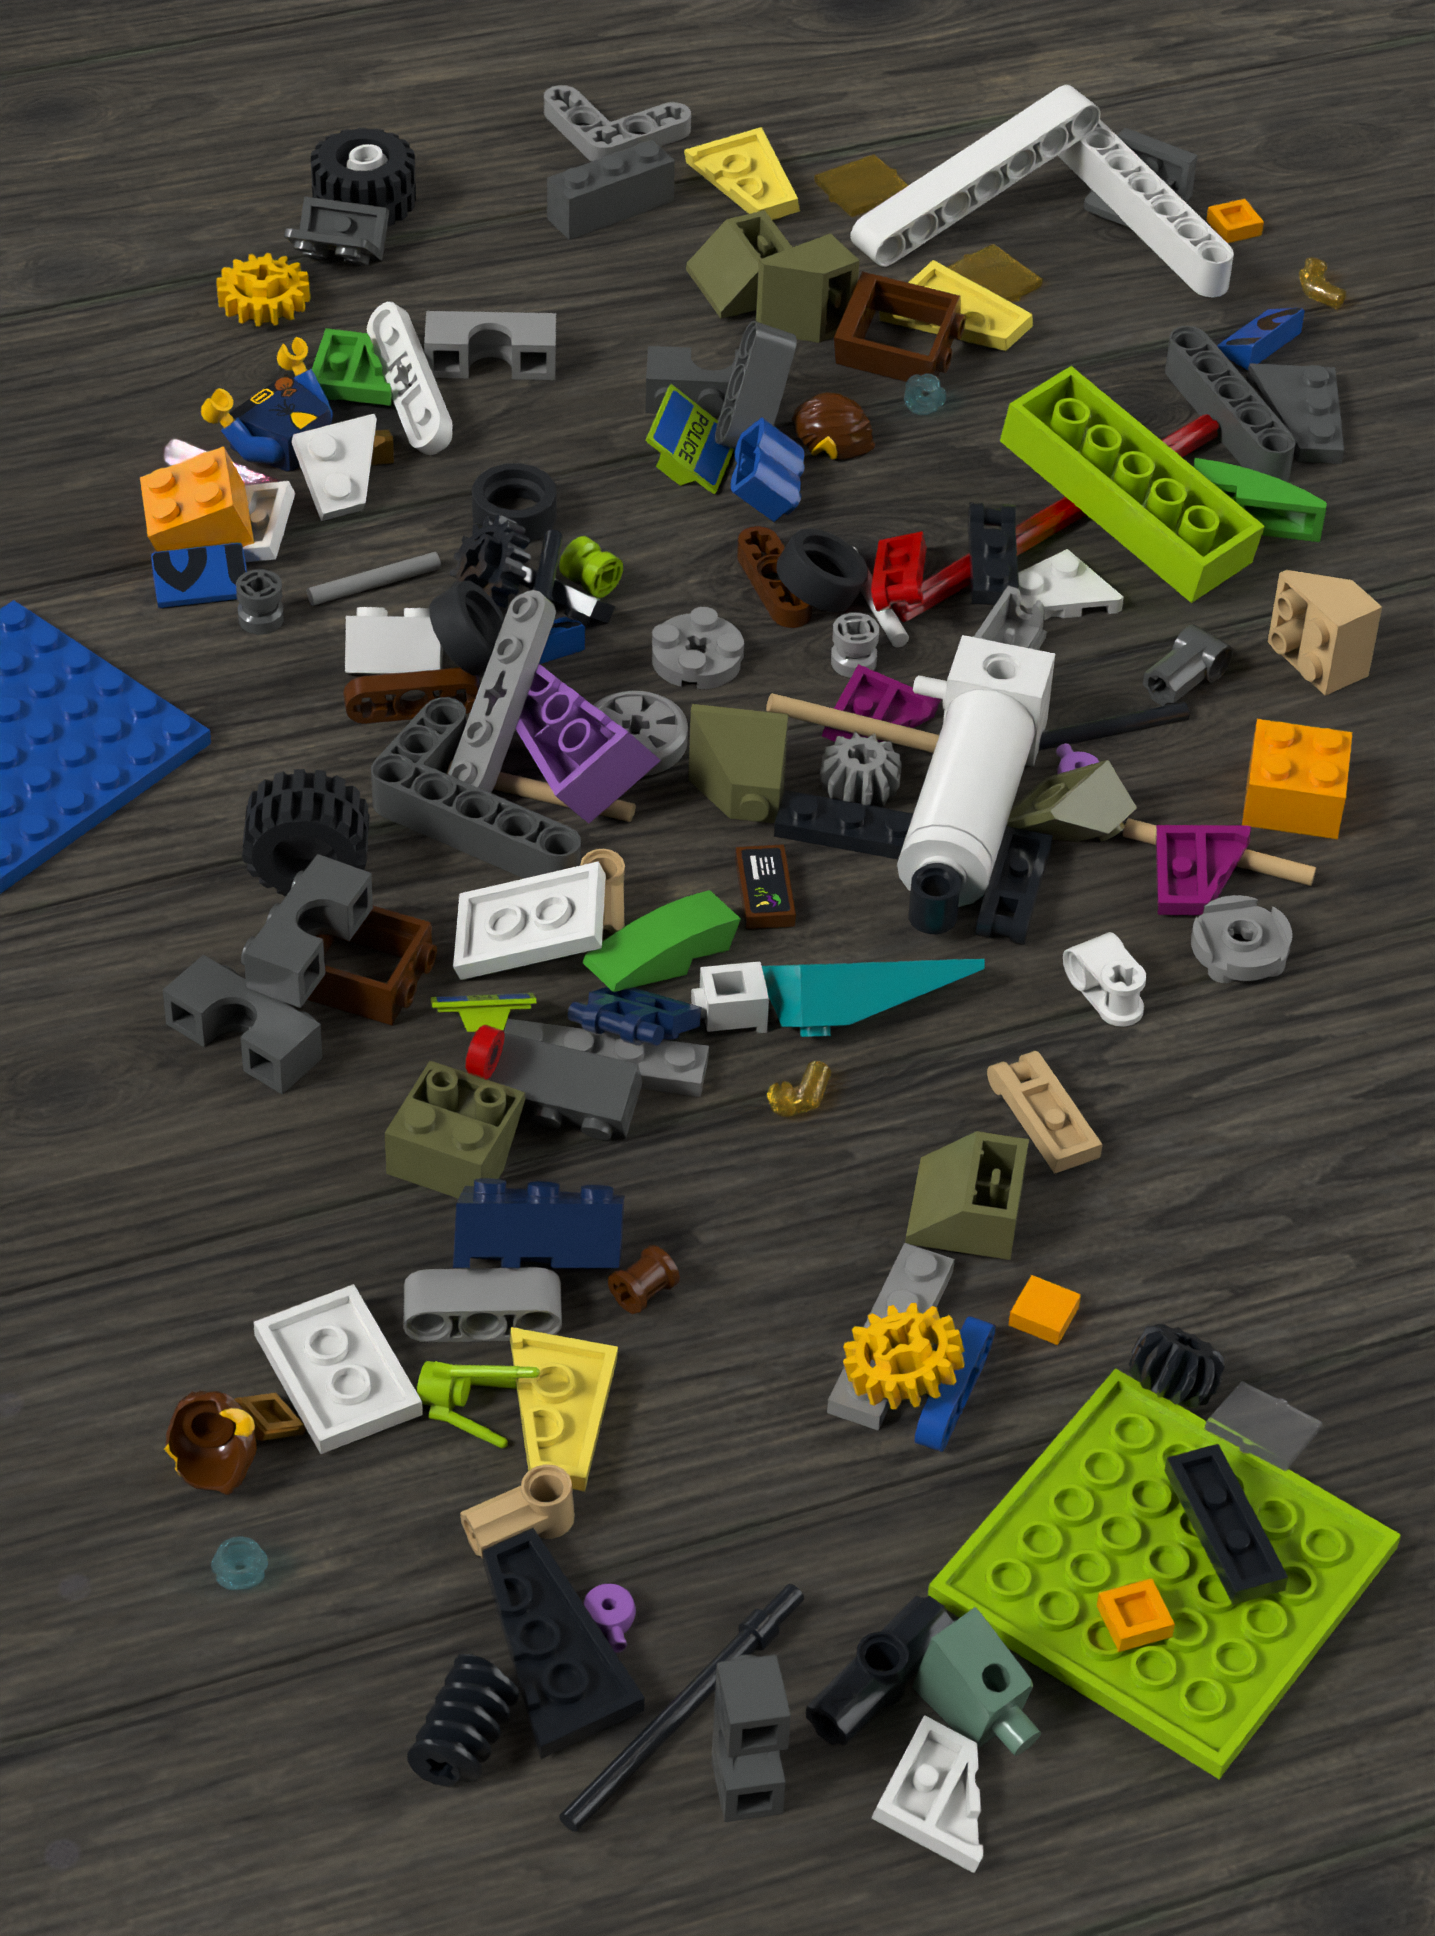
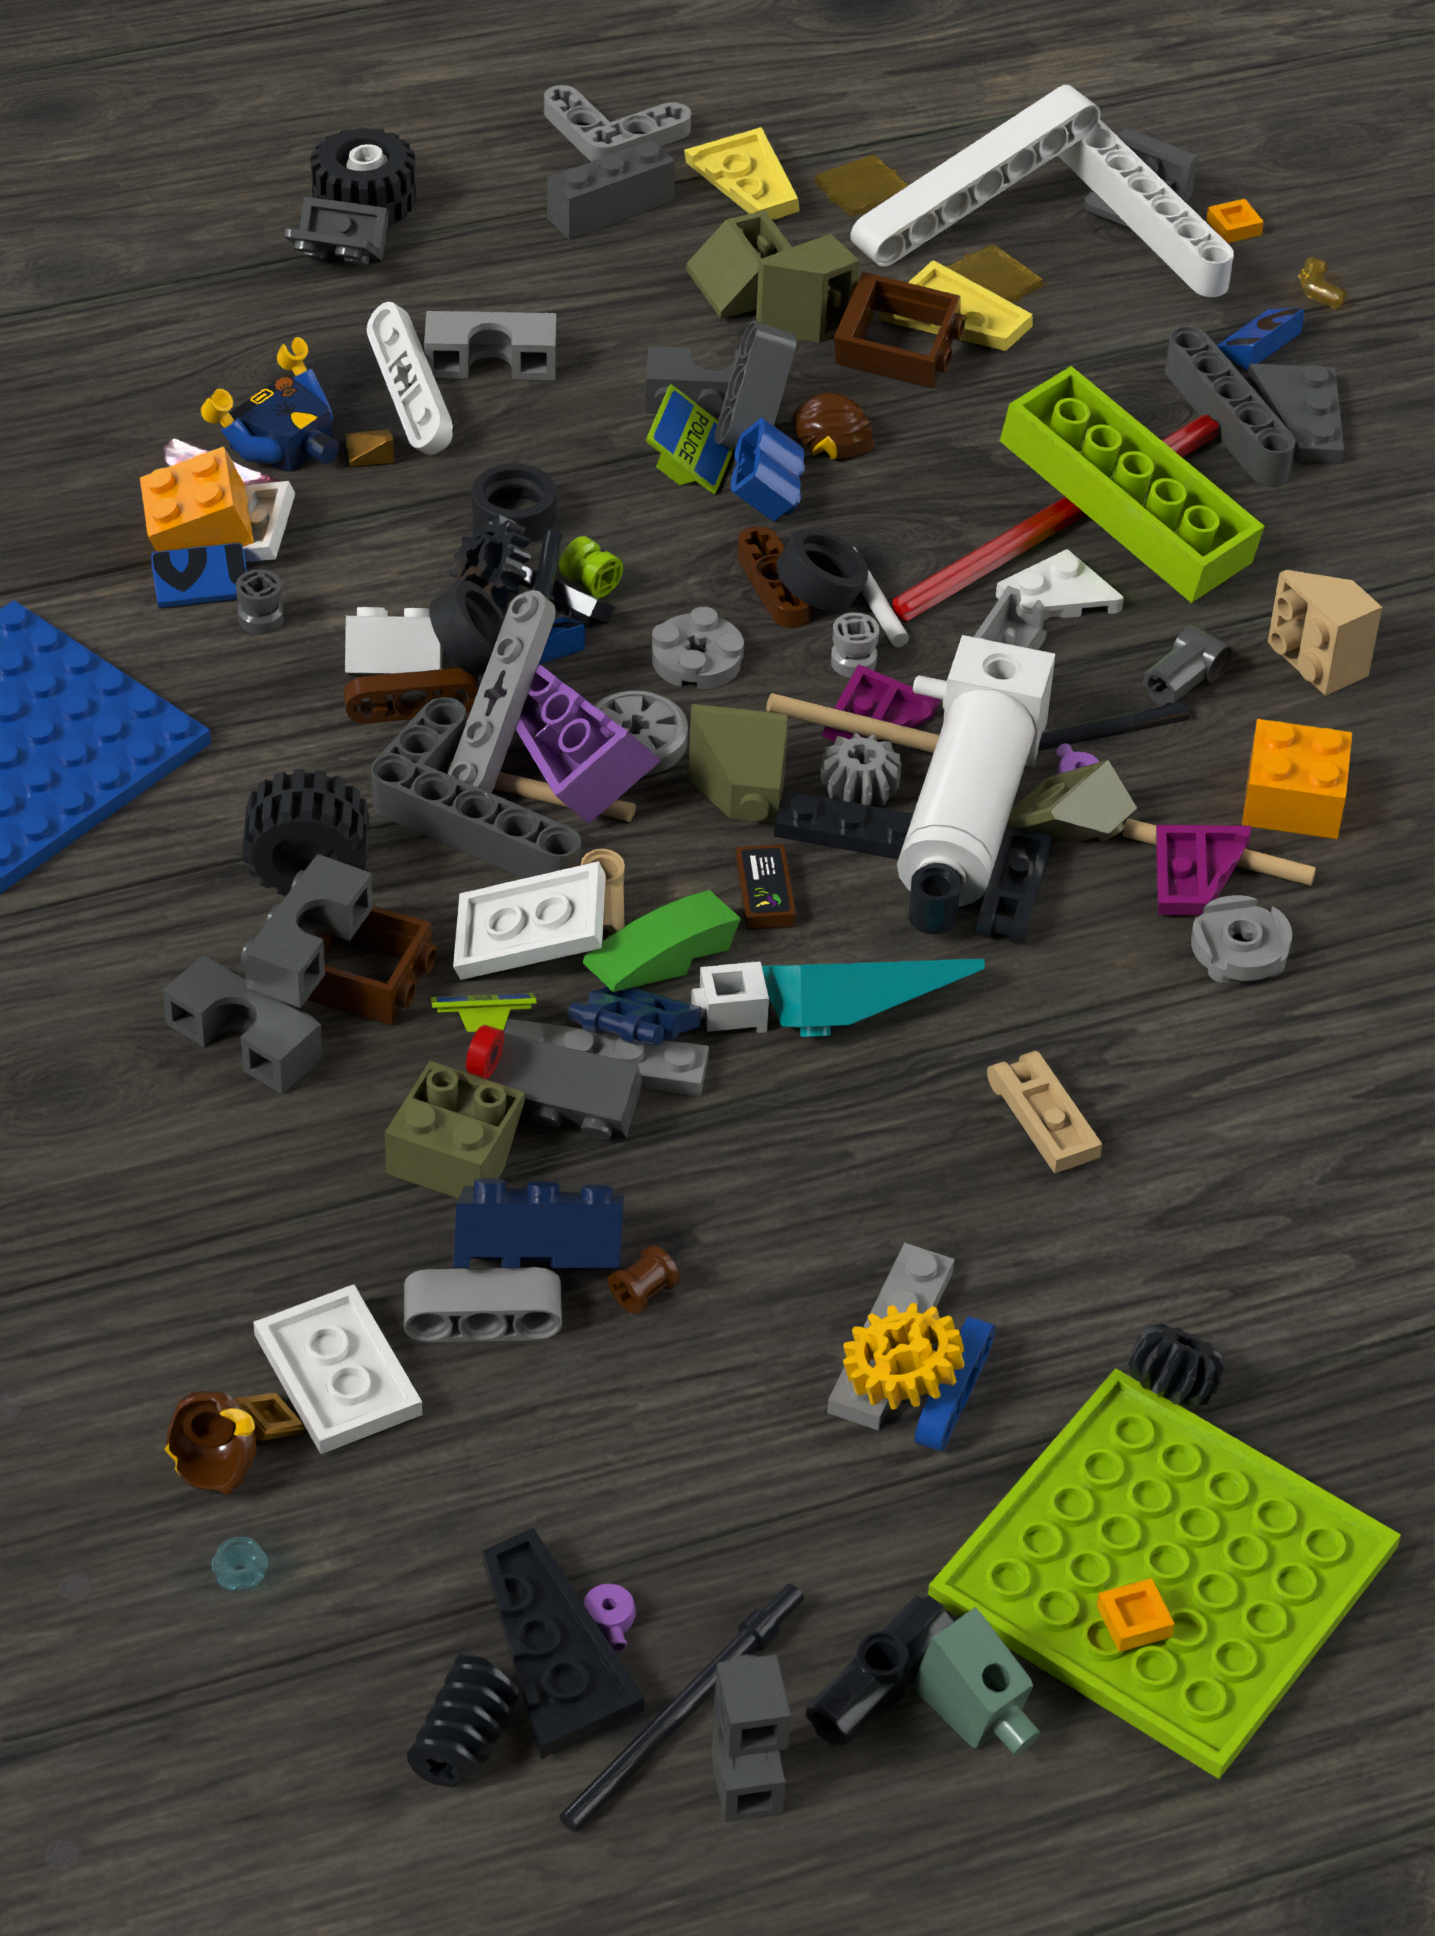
yellow gear [216,253,310,326] -> none
white wing [291,414,377,521] -> none
light grey bar [307,552,441,606] -> none
bright green wing [312,328,392,406] -> none
lime plant [417,1361,540,1448] -> none
tan piece [460,1464,575,1559] -> none
light yellow wing [510,1327,618,1491] -> none
clear yellow arm [767,1061,831,1118] -> none
red plate [871,531,927,612] -> none
white wing [872,1715,983,1873] -> none
clear light blue plate [904,373,946,415] -> none
olive slope [905,1131,1029,1260] -> none
black plate [968,502,1019,605] -> none
light orange tile [1008,1275,1081,1345] -> none
white piece [1063,932,1146,1027] -> none
black plate [1164,1444,1288,1605] -> none
bright green slope [1194,458,1327,542] -> none
clear piece [1204,1381,1323,1471] -> none

